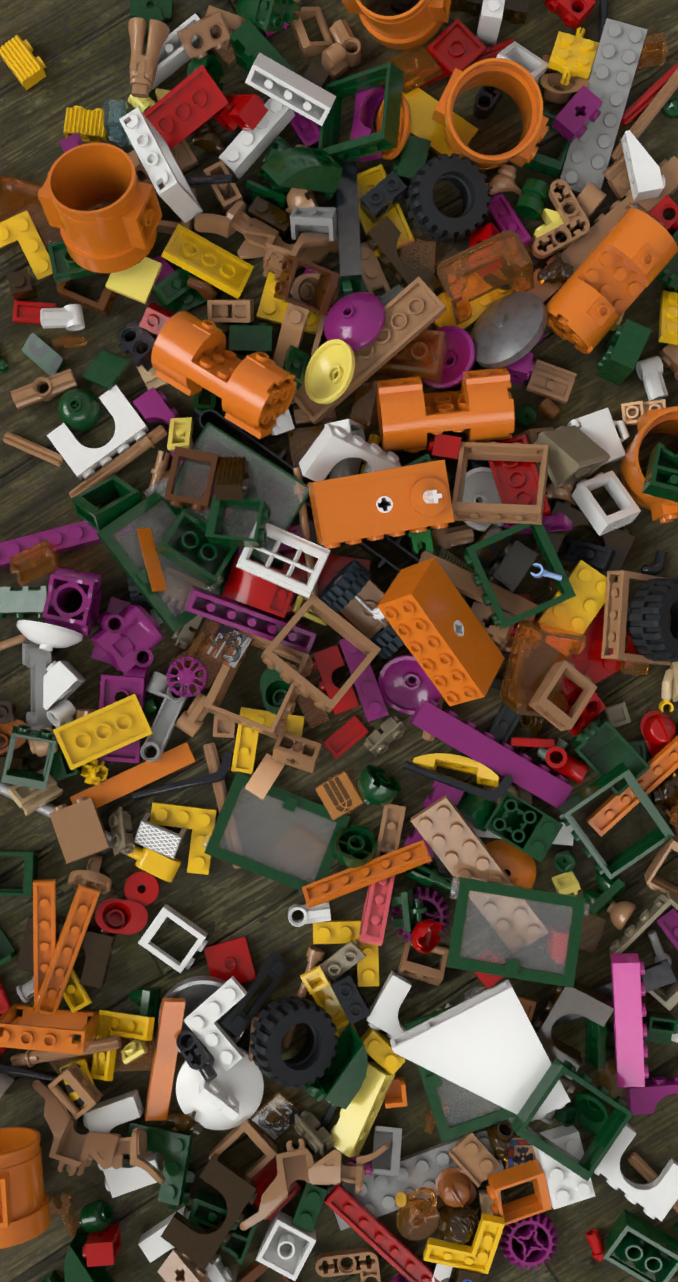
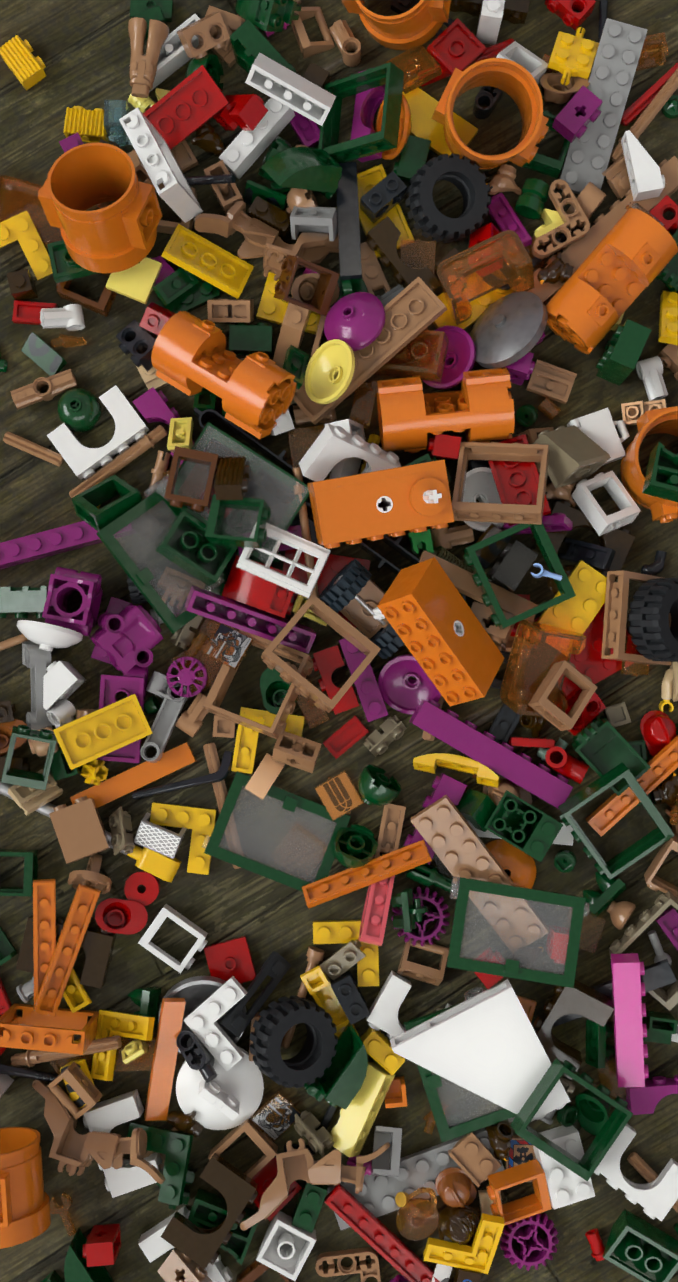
clear orange hinge [9,540,59,586] -> none
dark green head [79,1200,114,1234] -> none
dark green piece [82,350,130,390] -> none
orange sticker [136,527,167,592] -> none
reddish brown arm [187,276,217,300] -> none
white piece [288,901,331,927] -> none
medium nougat leg [321,41,349,80] -> none
black piece [403,760,513,801] -> none
red hair [412,919,443,953] -> none
light yellow tile [552,871,581,895] -> none

